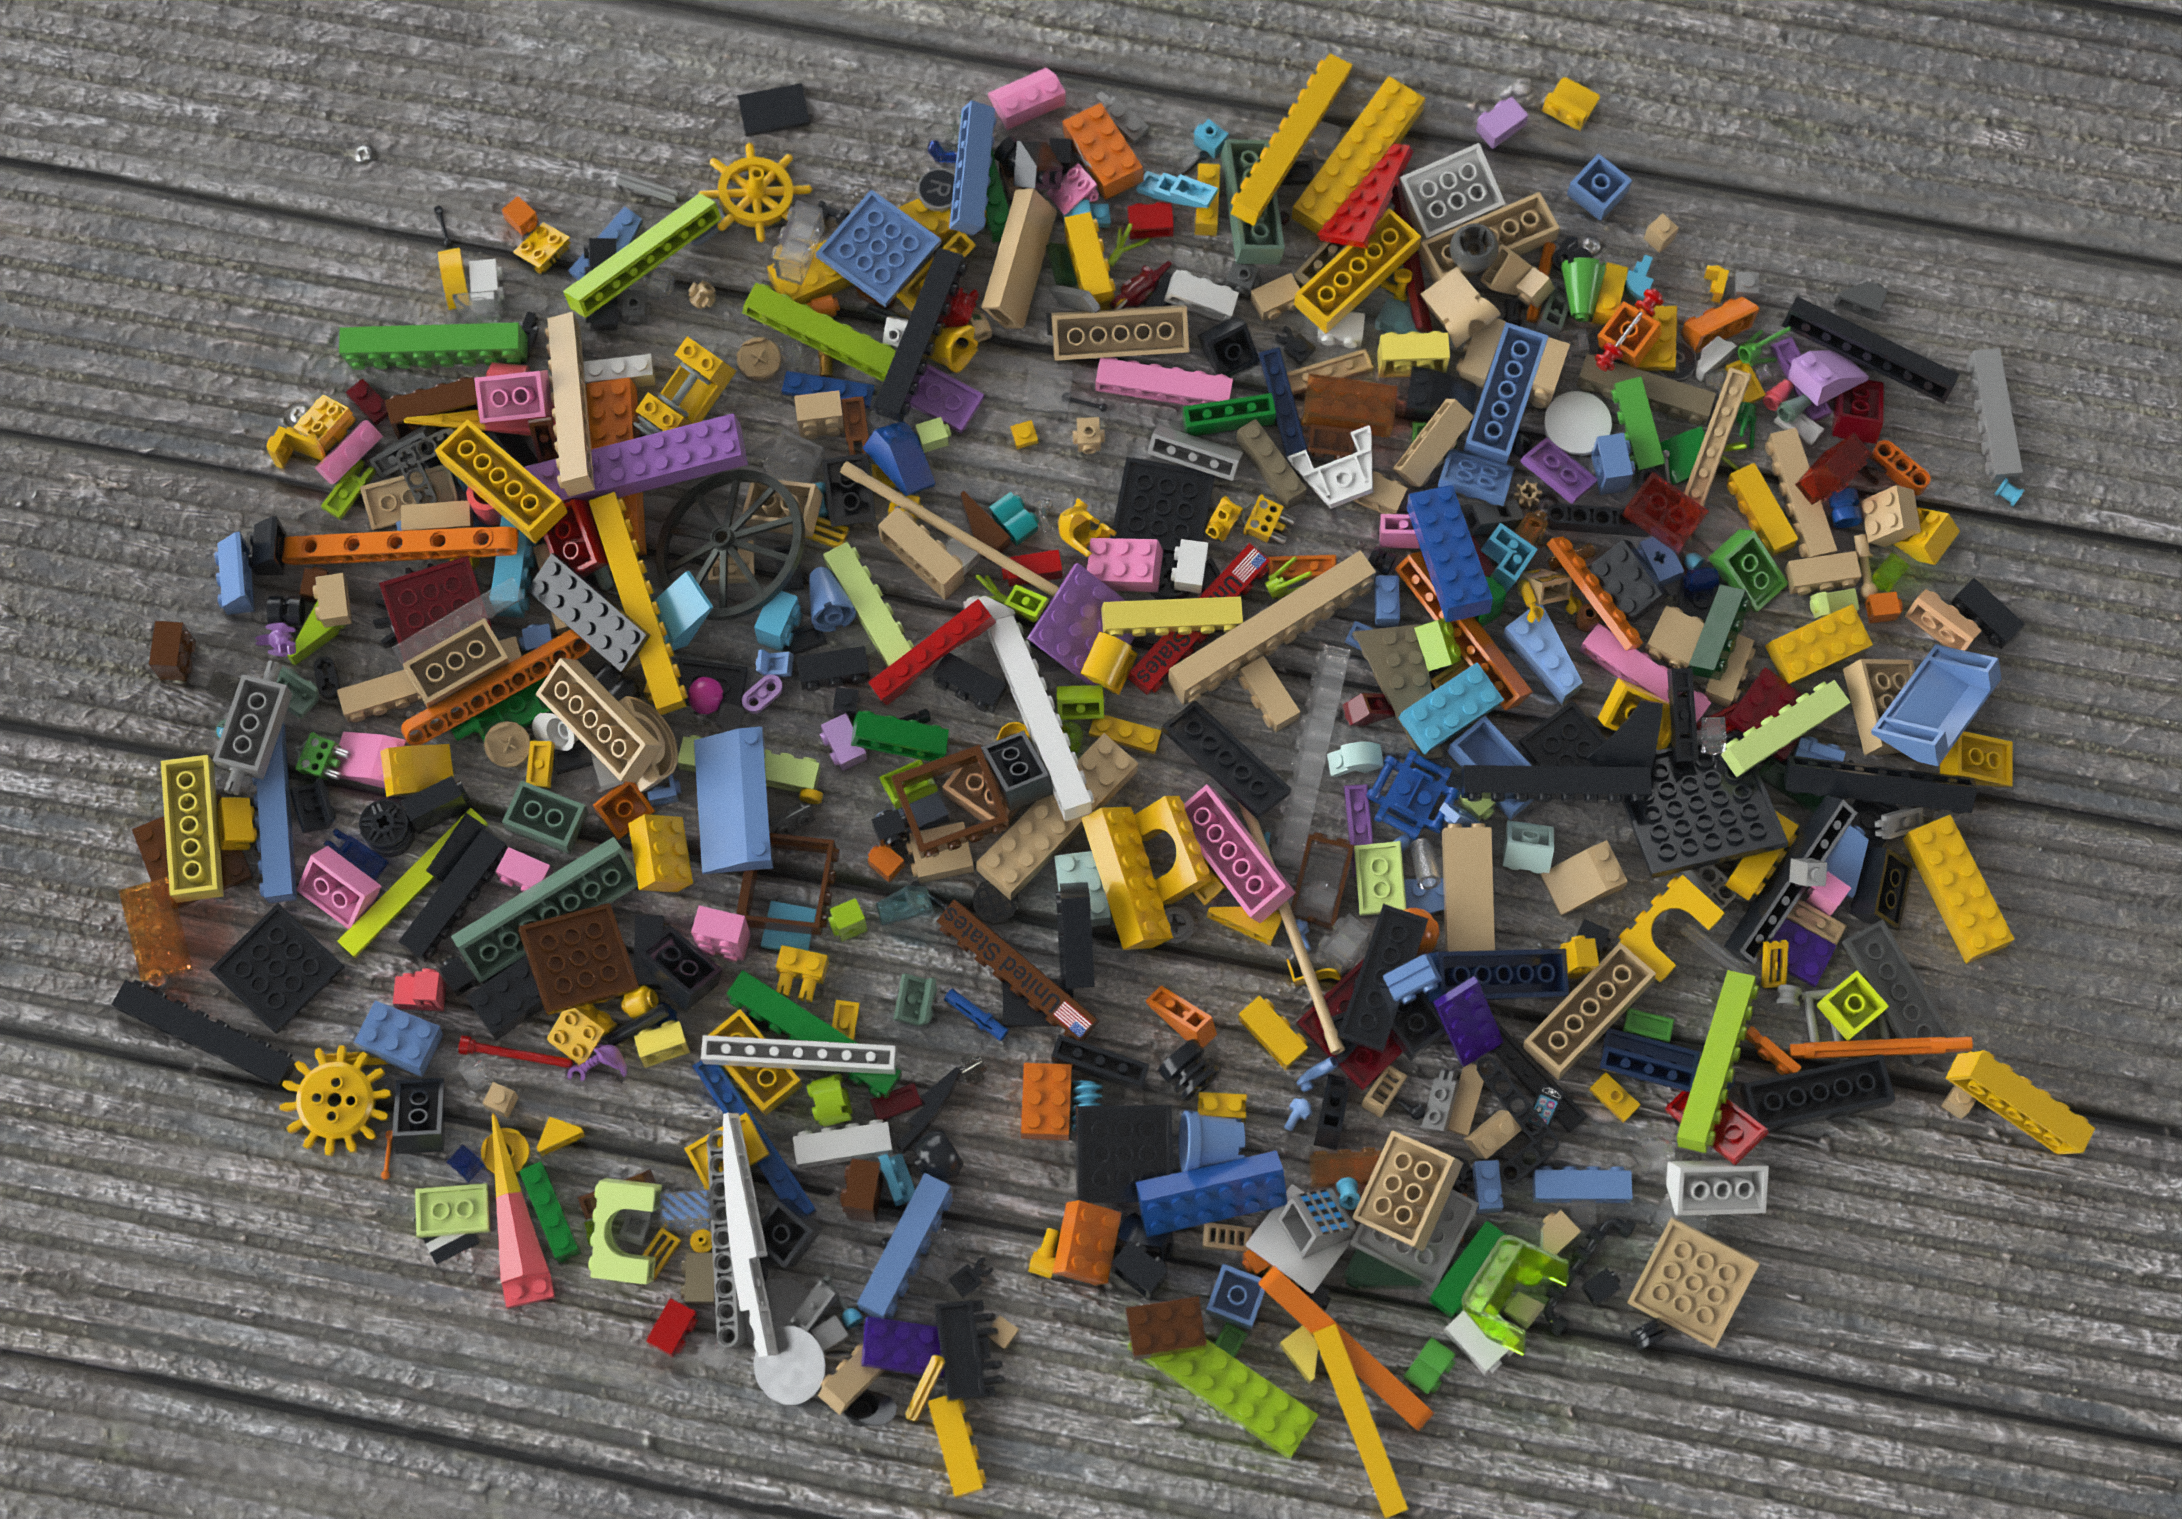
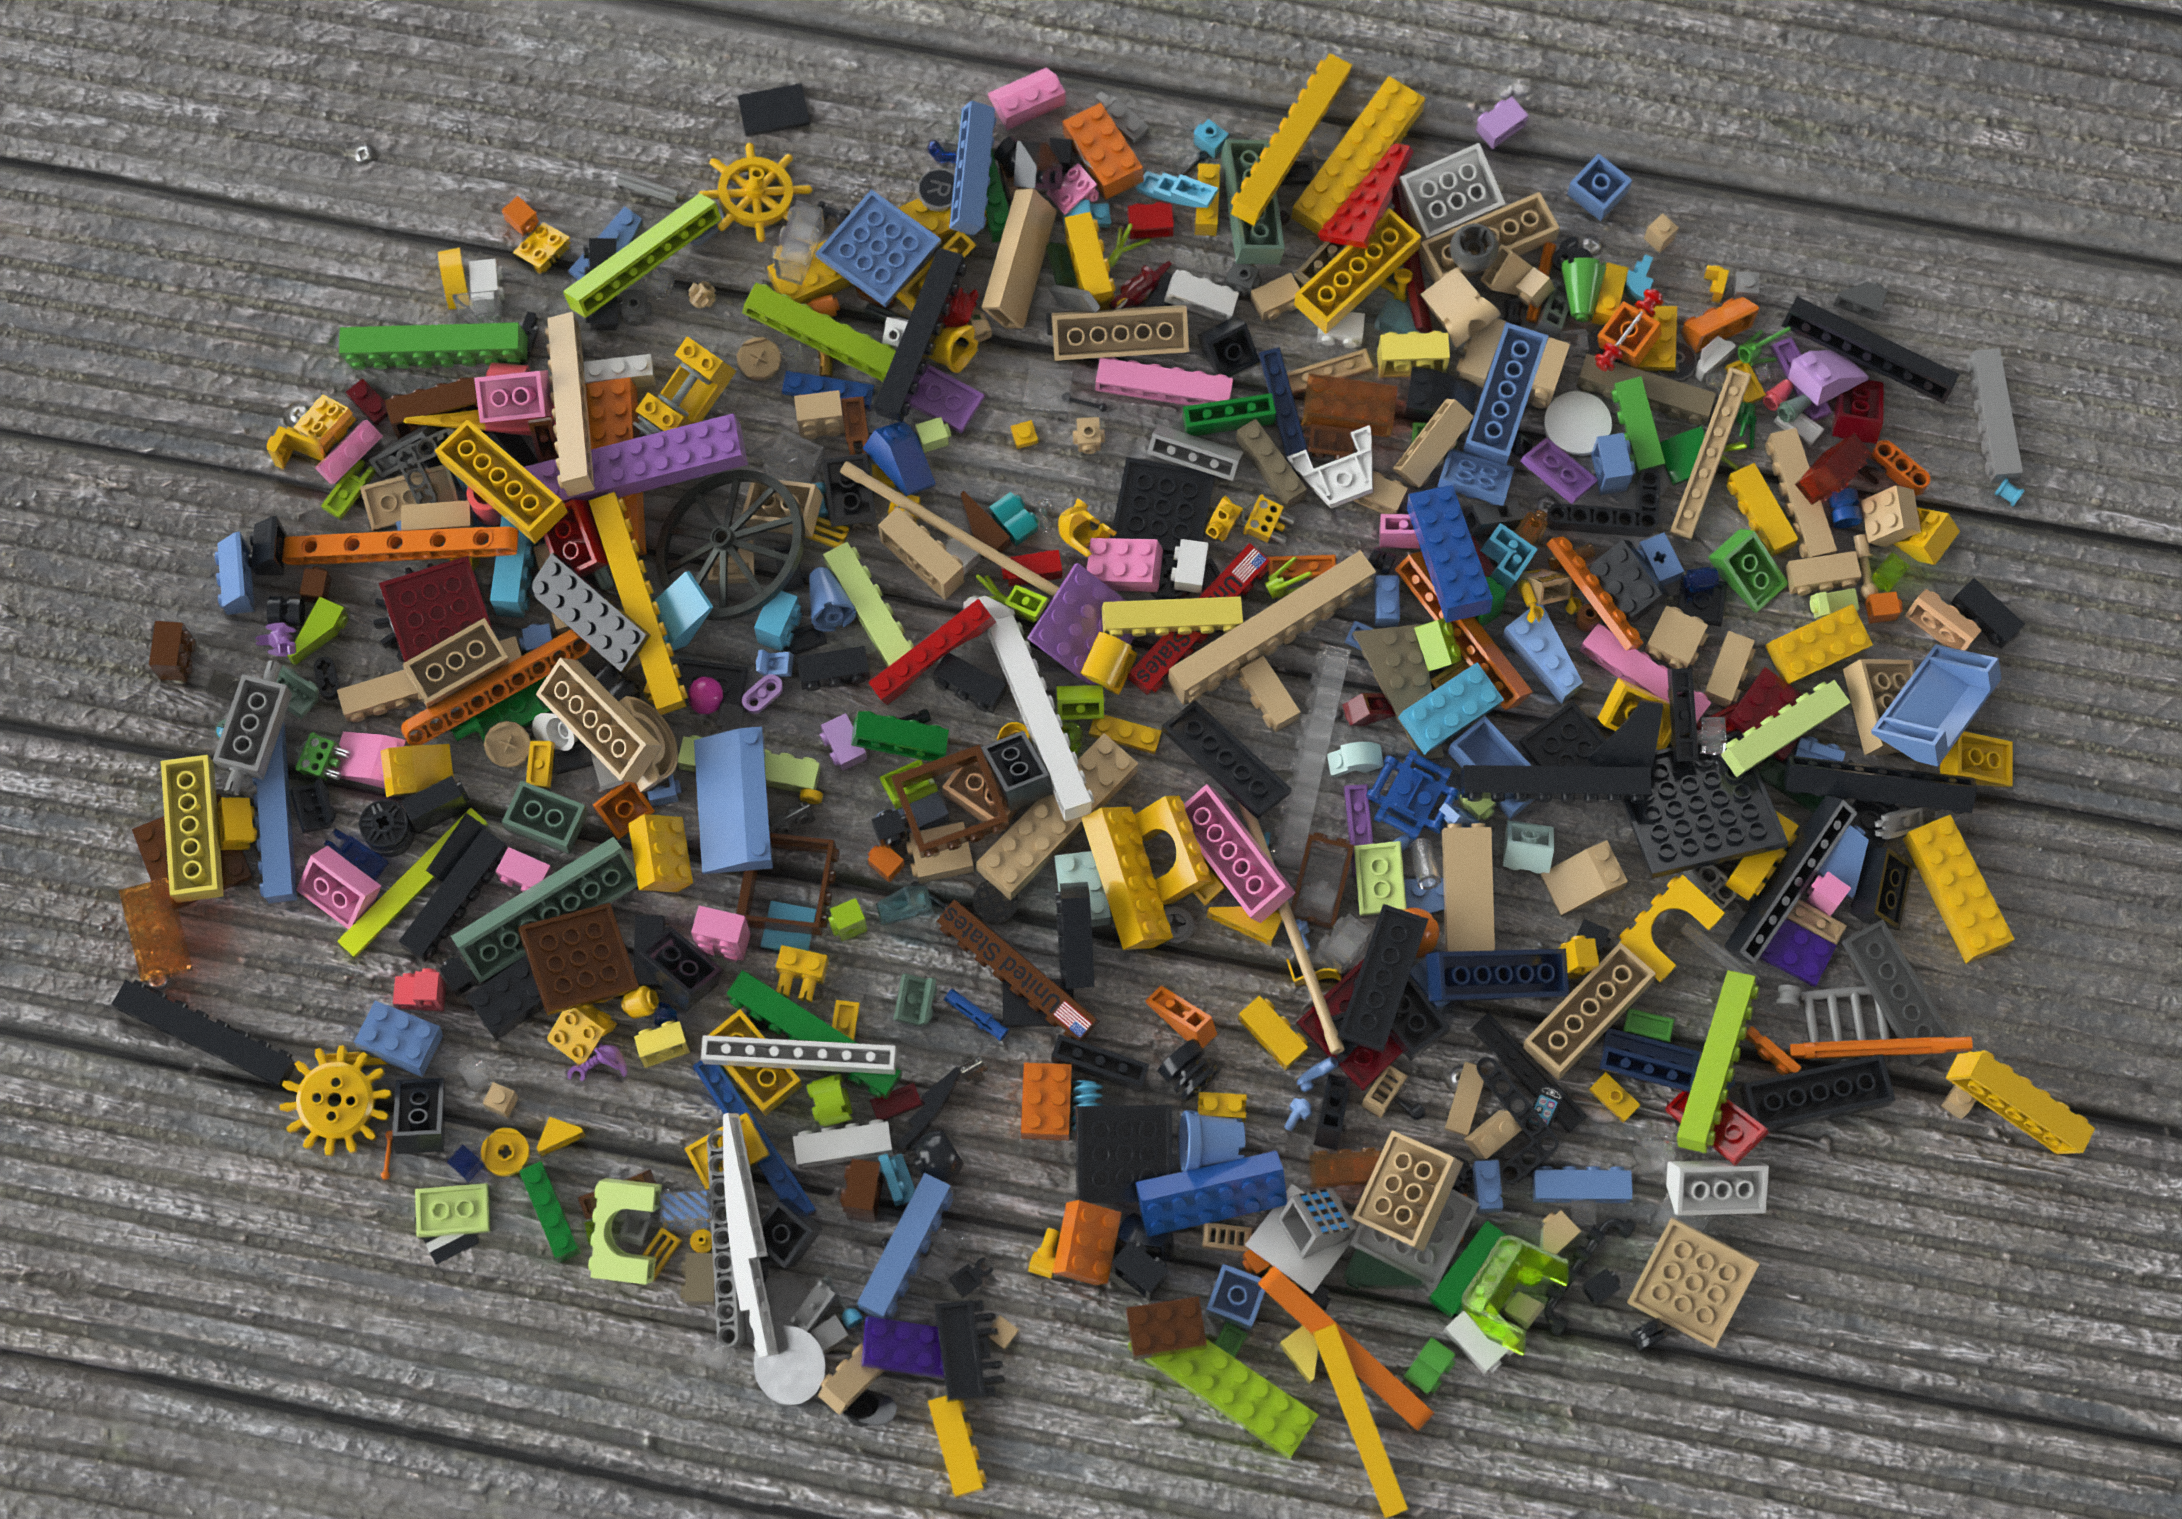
black plate [209,903,345,1034] -> none
tan brick [313,573,352,628] -> none
clear tile [392,577,525,666] -> none
black hinge [434,206,452,247] -> none
red piece [458,1035,573,1068] -> none
coral plate [492,1113,555,1309] -> none
black axle [606,1004,669,1046] -> none
red brick [646,1298,699,1358] -> none
black brick [833,687,860,720] -> none
yellow axle [905,1355,945,1421] -> none
black plate [1275,326,1316,365] -> none
medium azure bush [1336,1177,1361,1210] -> none
medium blue brick [1383,954,1442,1004] -> none
light grey hinge [1422,1069,1459,1134] -> none
dark purple plate [1433,976,1503,1067] -> none
tan gear [1513,480,1542,510] -> none
yellow bracket [1542,77,1600,131] -> none
clear red brick [1623,472,1709,555] -> none
medium azure hinge [1658,528,1705,572] -> none
light grey hinge [1662,450,1672,497] -> none
brick [1689,585,1751,681] -> none
yellow tile [1761,940,1789,988] -> none
light grey brick [1789,858,1827,886] -> none
neon yellow brick [1816,971,1889,1041] -> none

